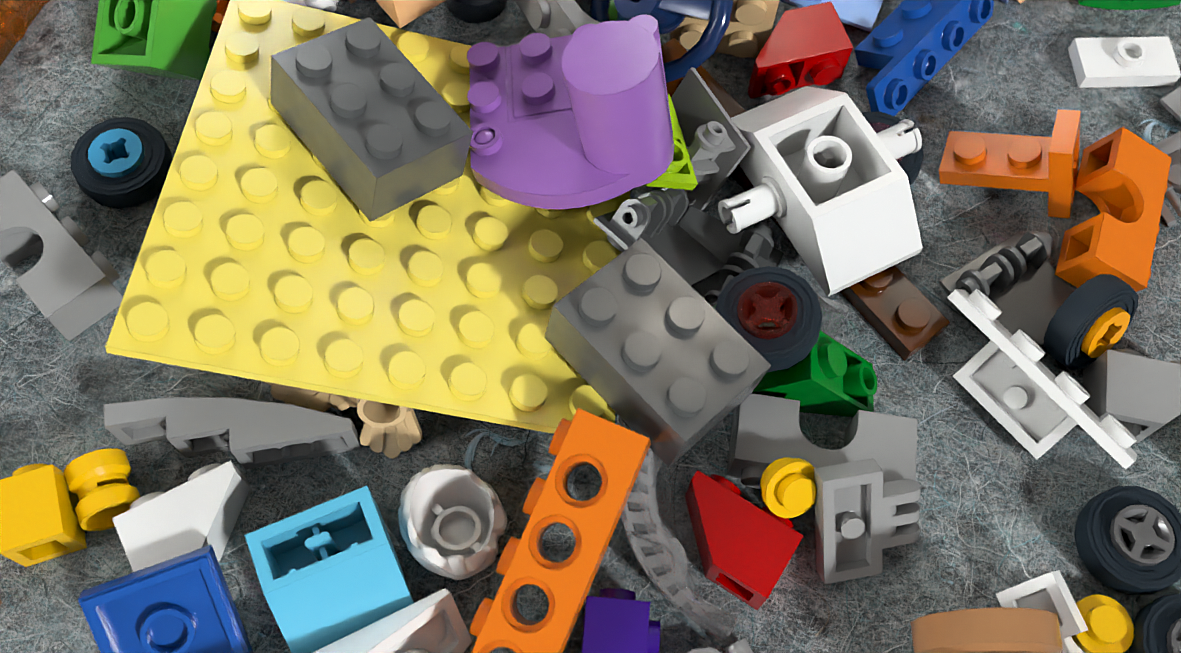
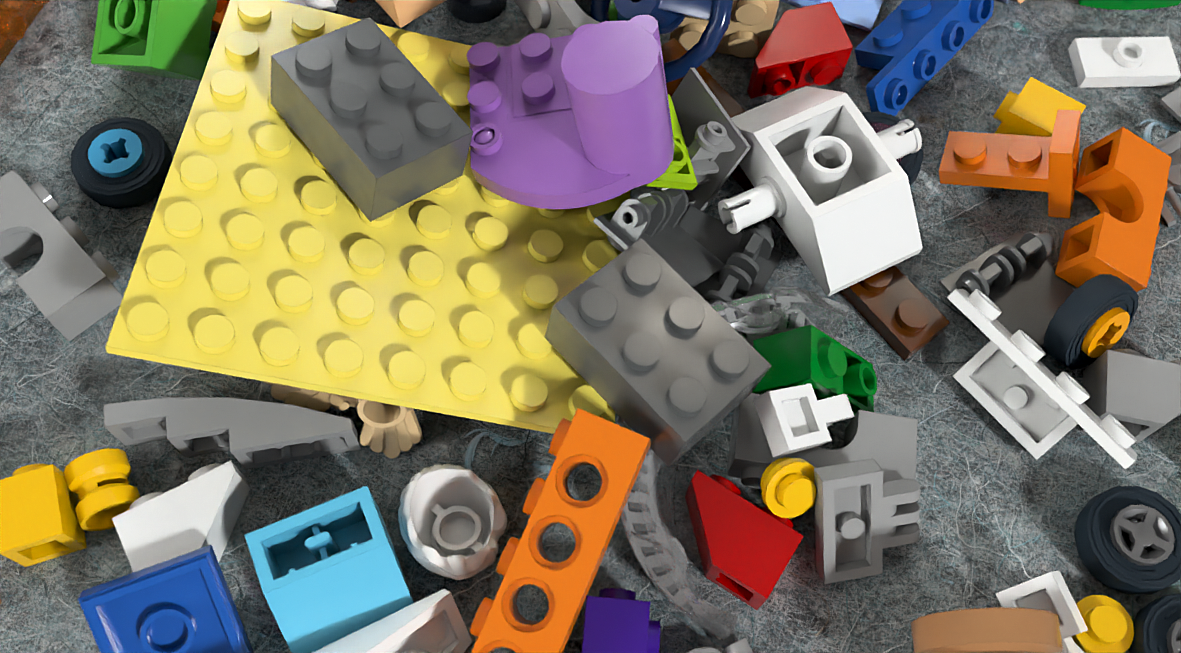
black wheel [715,266,822,372] -> none
none -> white plate [753,383,855,457]
none -> yellow brick [993,77,1086,137]

